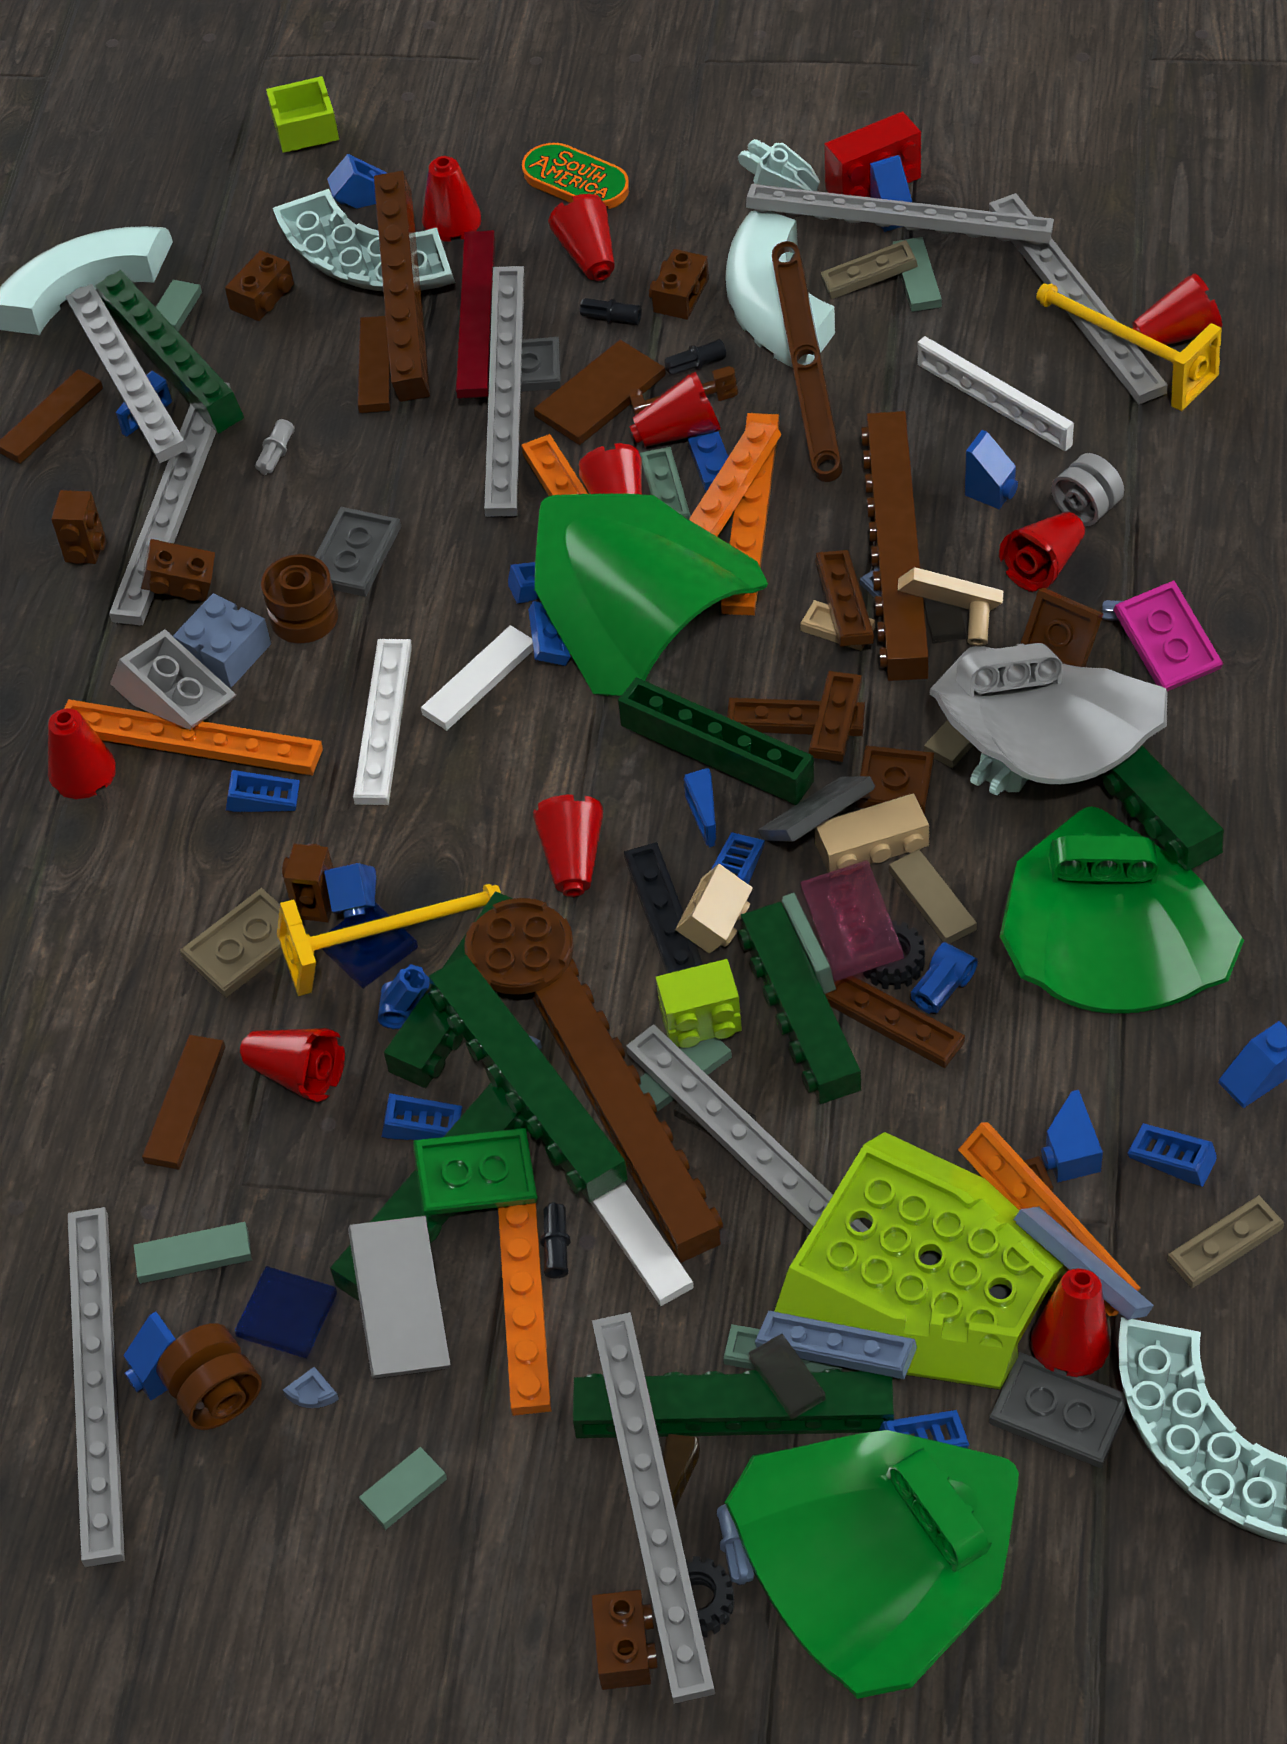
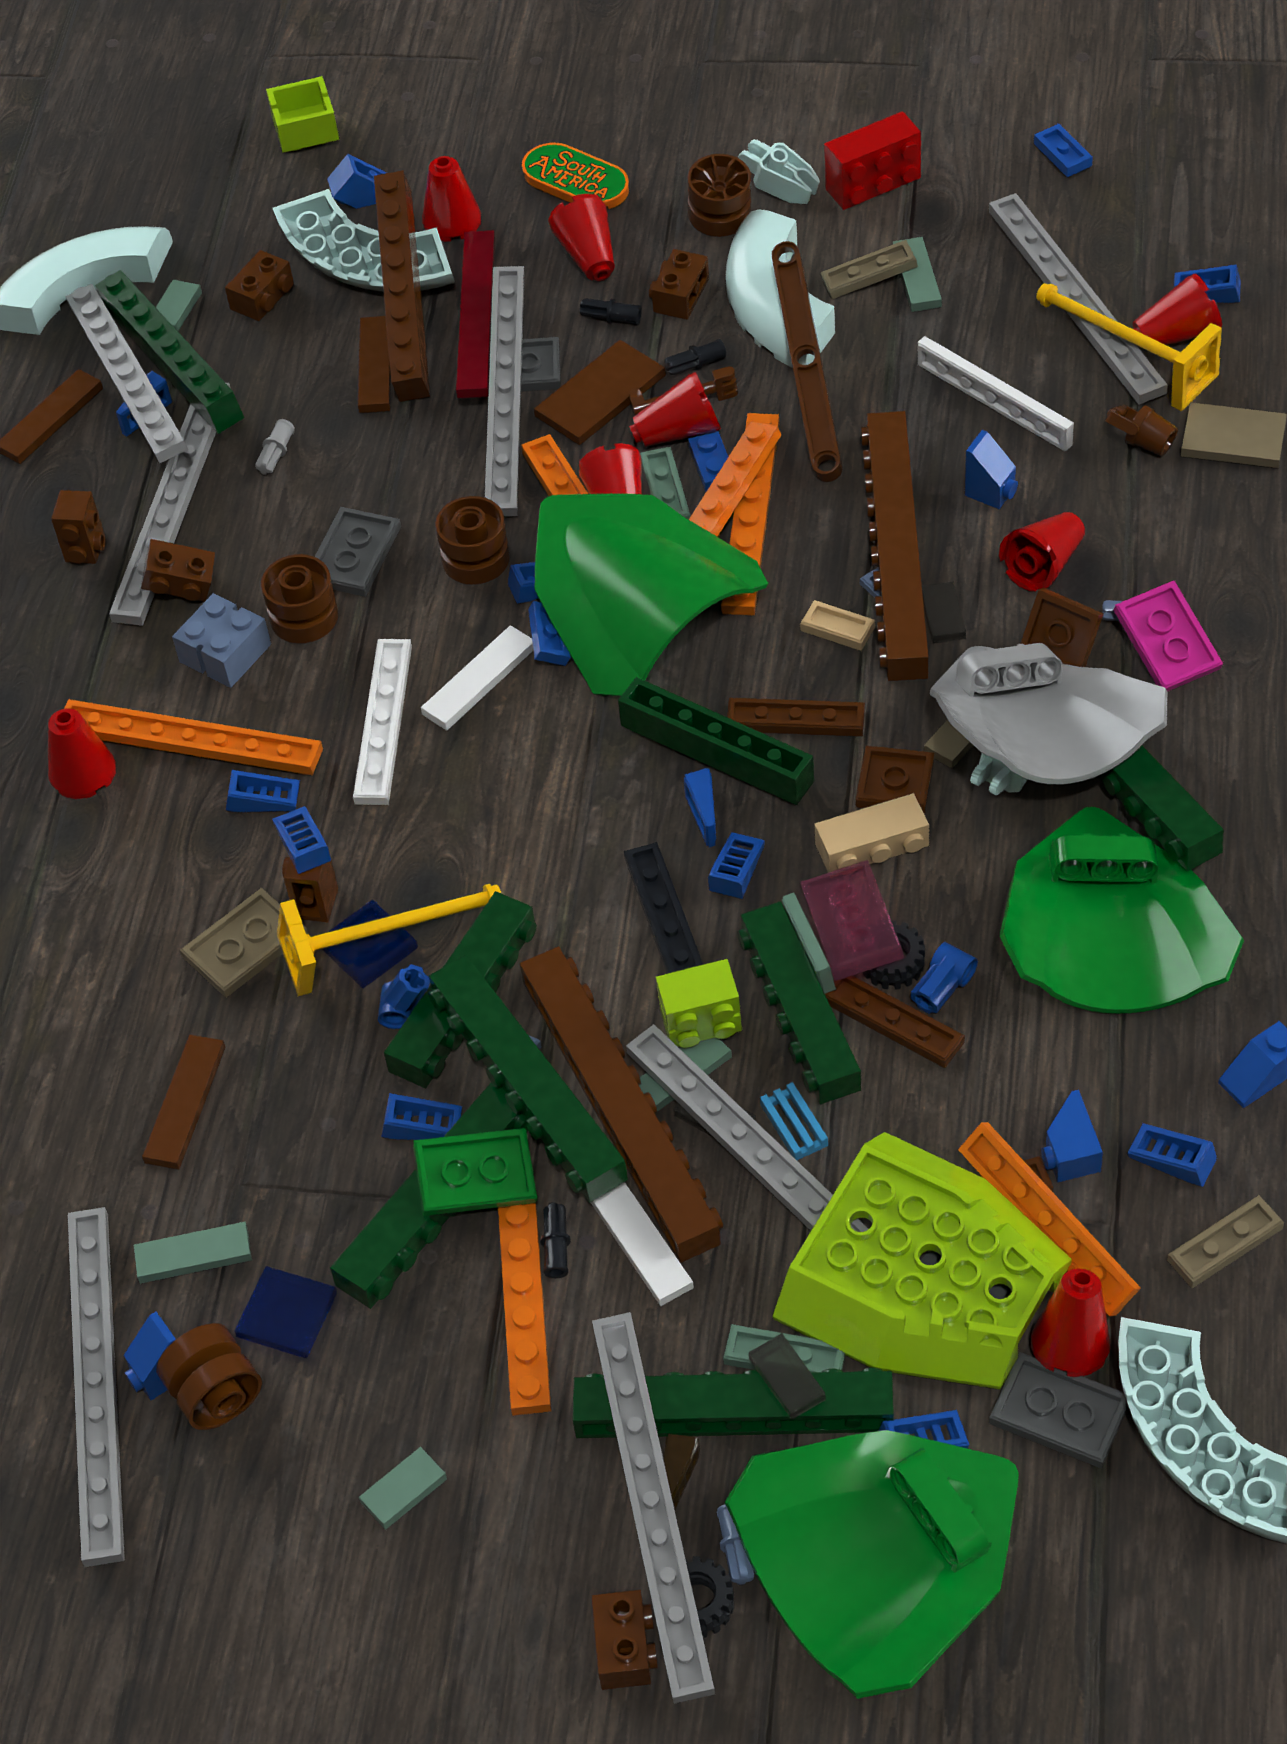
light grey slope [110,629,236,730] -> none
red cone [240,1028,345,1102] -> none
sand blue tile [283,1367,339,1408] -> none
blue slope [324,863,376,919] -> none
light grey tile [348,1216,451,1379] -> none
reddish brown tile [464,898,574,994] -> none
red cone [533,794,603,897] -> none
tan brick [675,864,753,954] -> none
light grey plate [746,184,1054,245] -> none
sand blue tile [755,1311,917,1379] -> none
dark grey tile [758,776,875,841] -> none
reddish brown tile [809,671,862,762] -> none
reddish brown tile [815,550,874,646] -> none
blue slope [870,155,912,232] -> none
dark tan tile [889,849,977,944] -> none
tan piece [898,567,1003,646] -> none
sand blue tile [1014,1207,1154,1320] -> none
light grey wheel [1051,453,1124,526] -> none
none -> blue slope [272,806,331,874]
none -> reddish brown wheel [435,496,510,585]
none -> reddish brown wheel [688,154,751,237]
none -> dark azure tile [760,1082,828,1160]
none -> blue plate [1034,124,1093,177]
none -> reddish brown piece [1105,405,1178,456]
none -> blue slope [1174,265,1241,303]
none -> dark tan tile [1181,402,1287,468]

